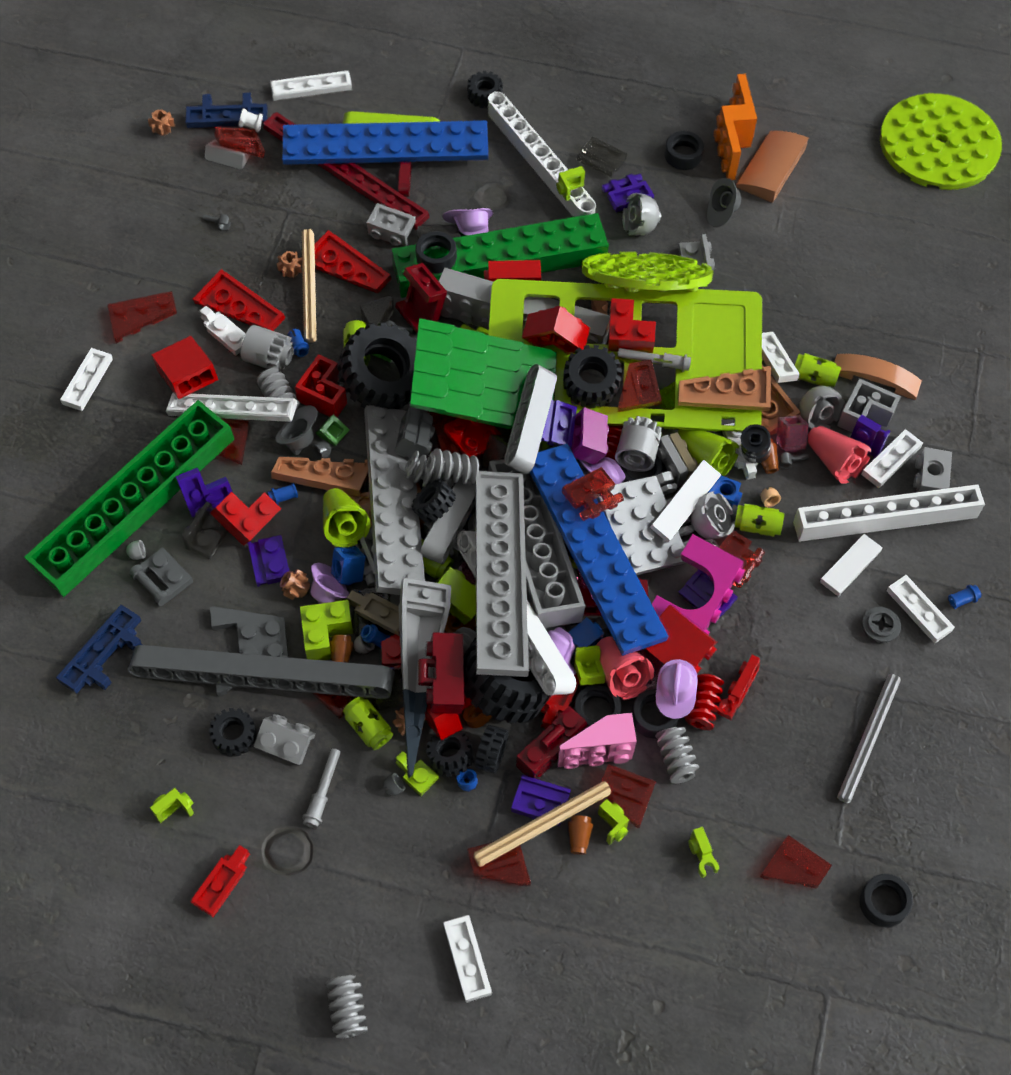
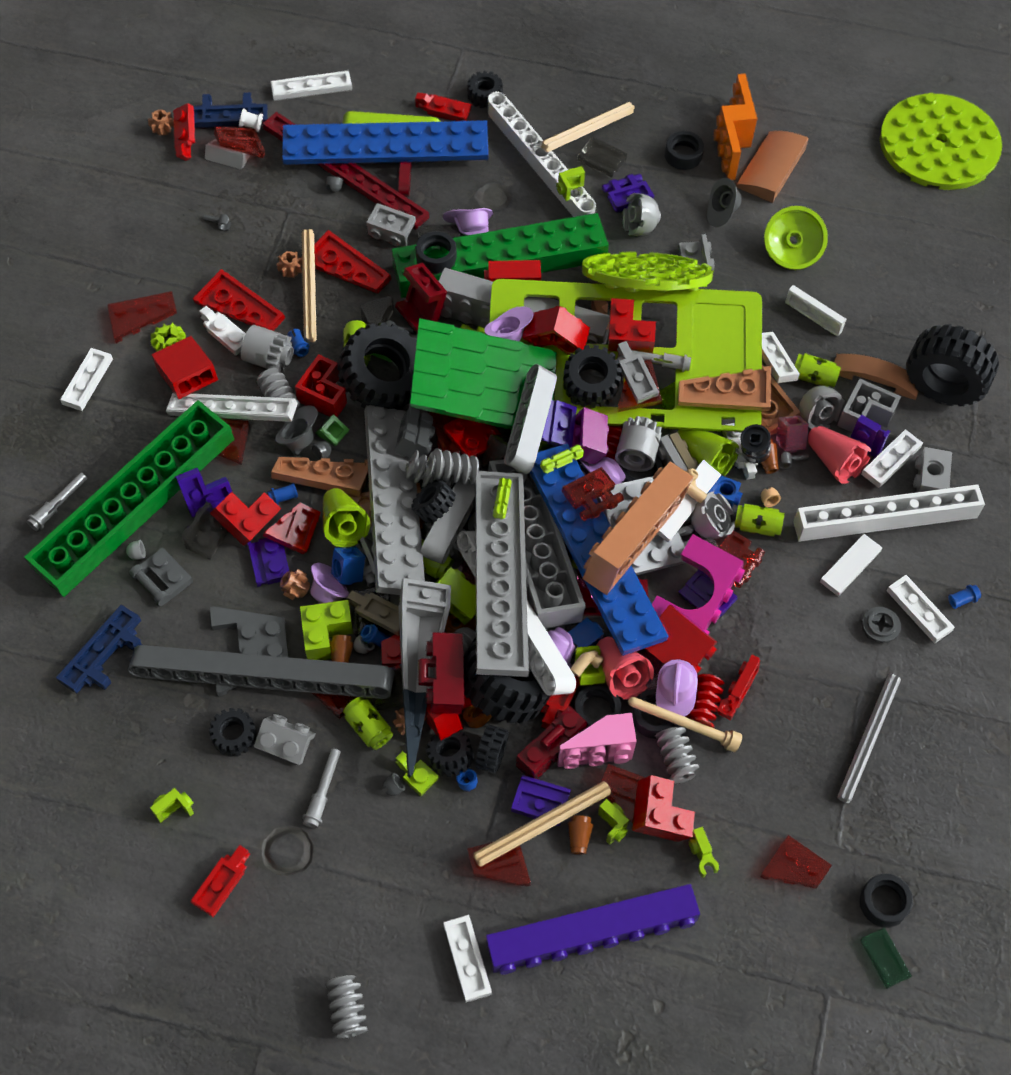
none -> light grey pin [27,473,87,531]
none -> lime gear [151,323,186,352]
none -> red hinge [173,103,195,161]
none -> red wing [263,503,321,555]
none -> dark grey hinge [326,176,343,192]
none -> red hinge [415,93,471,121]
none -> lavender piece [484,306,534,342]
none -> dark purple brick [486,884,700,975]
none -> lime axle [493,477,512,519]
none -> lime axle [540,445,584,473]
none -> axle [541,102,634,152]
none -> tan arm [570,650,604,677]
none -> nougat brick [583,461,694,595]
none -> light grey hinge [617,341,659,404]
none -> tan piece [628,697,742,752]
none -> brick [632,775,695,842]
none -> tan arm [687,468,707,503]
none -> lime dish [764,206,828,270]
none -> white tile [785,285,846,336]
none -> clear green tile [860,928,912,989]
none -> black tyre [906,324,999,407]

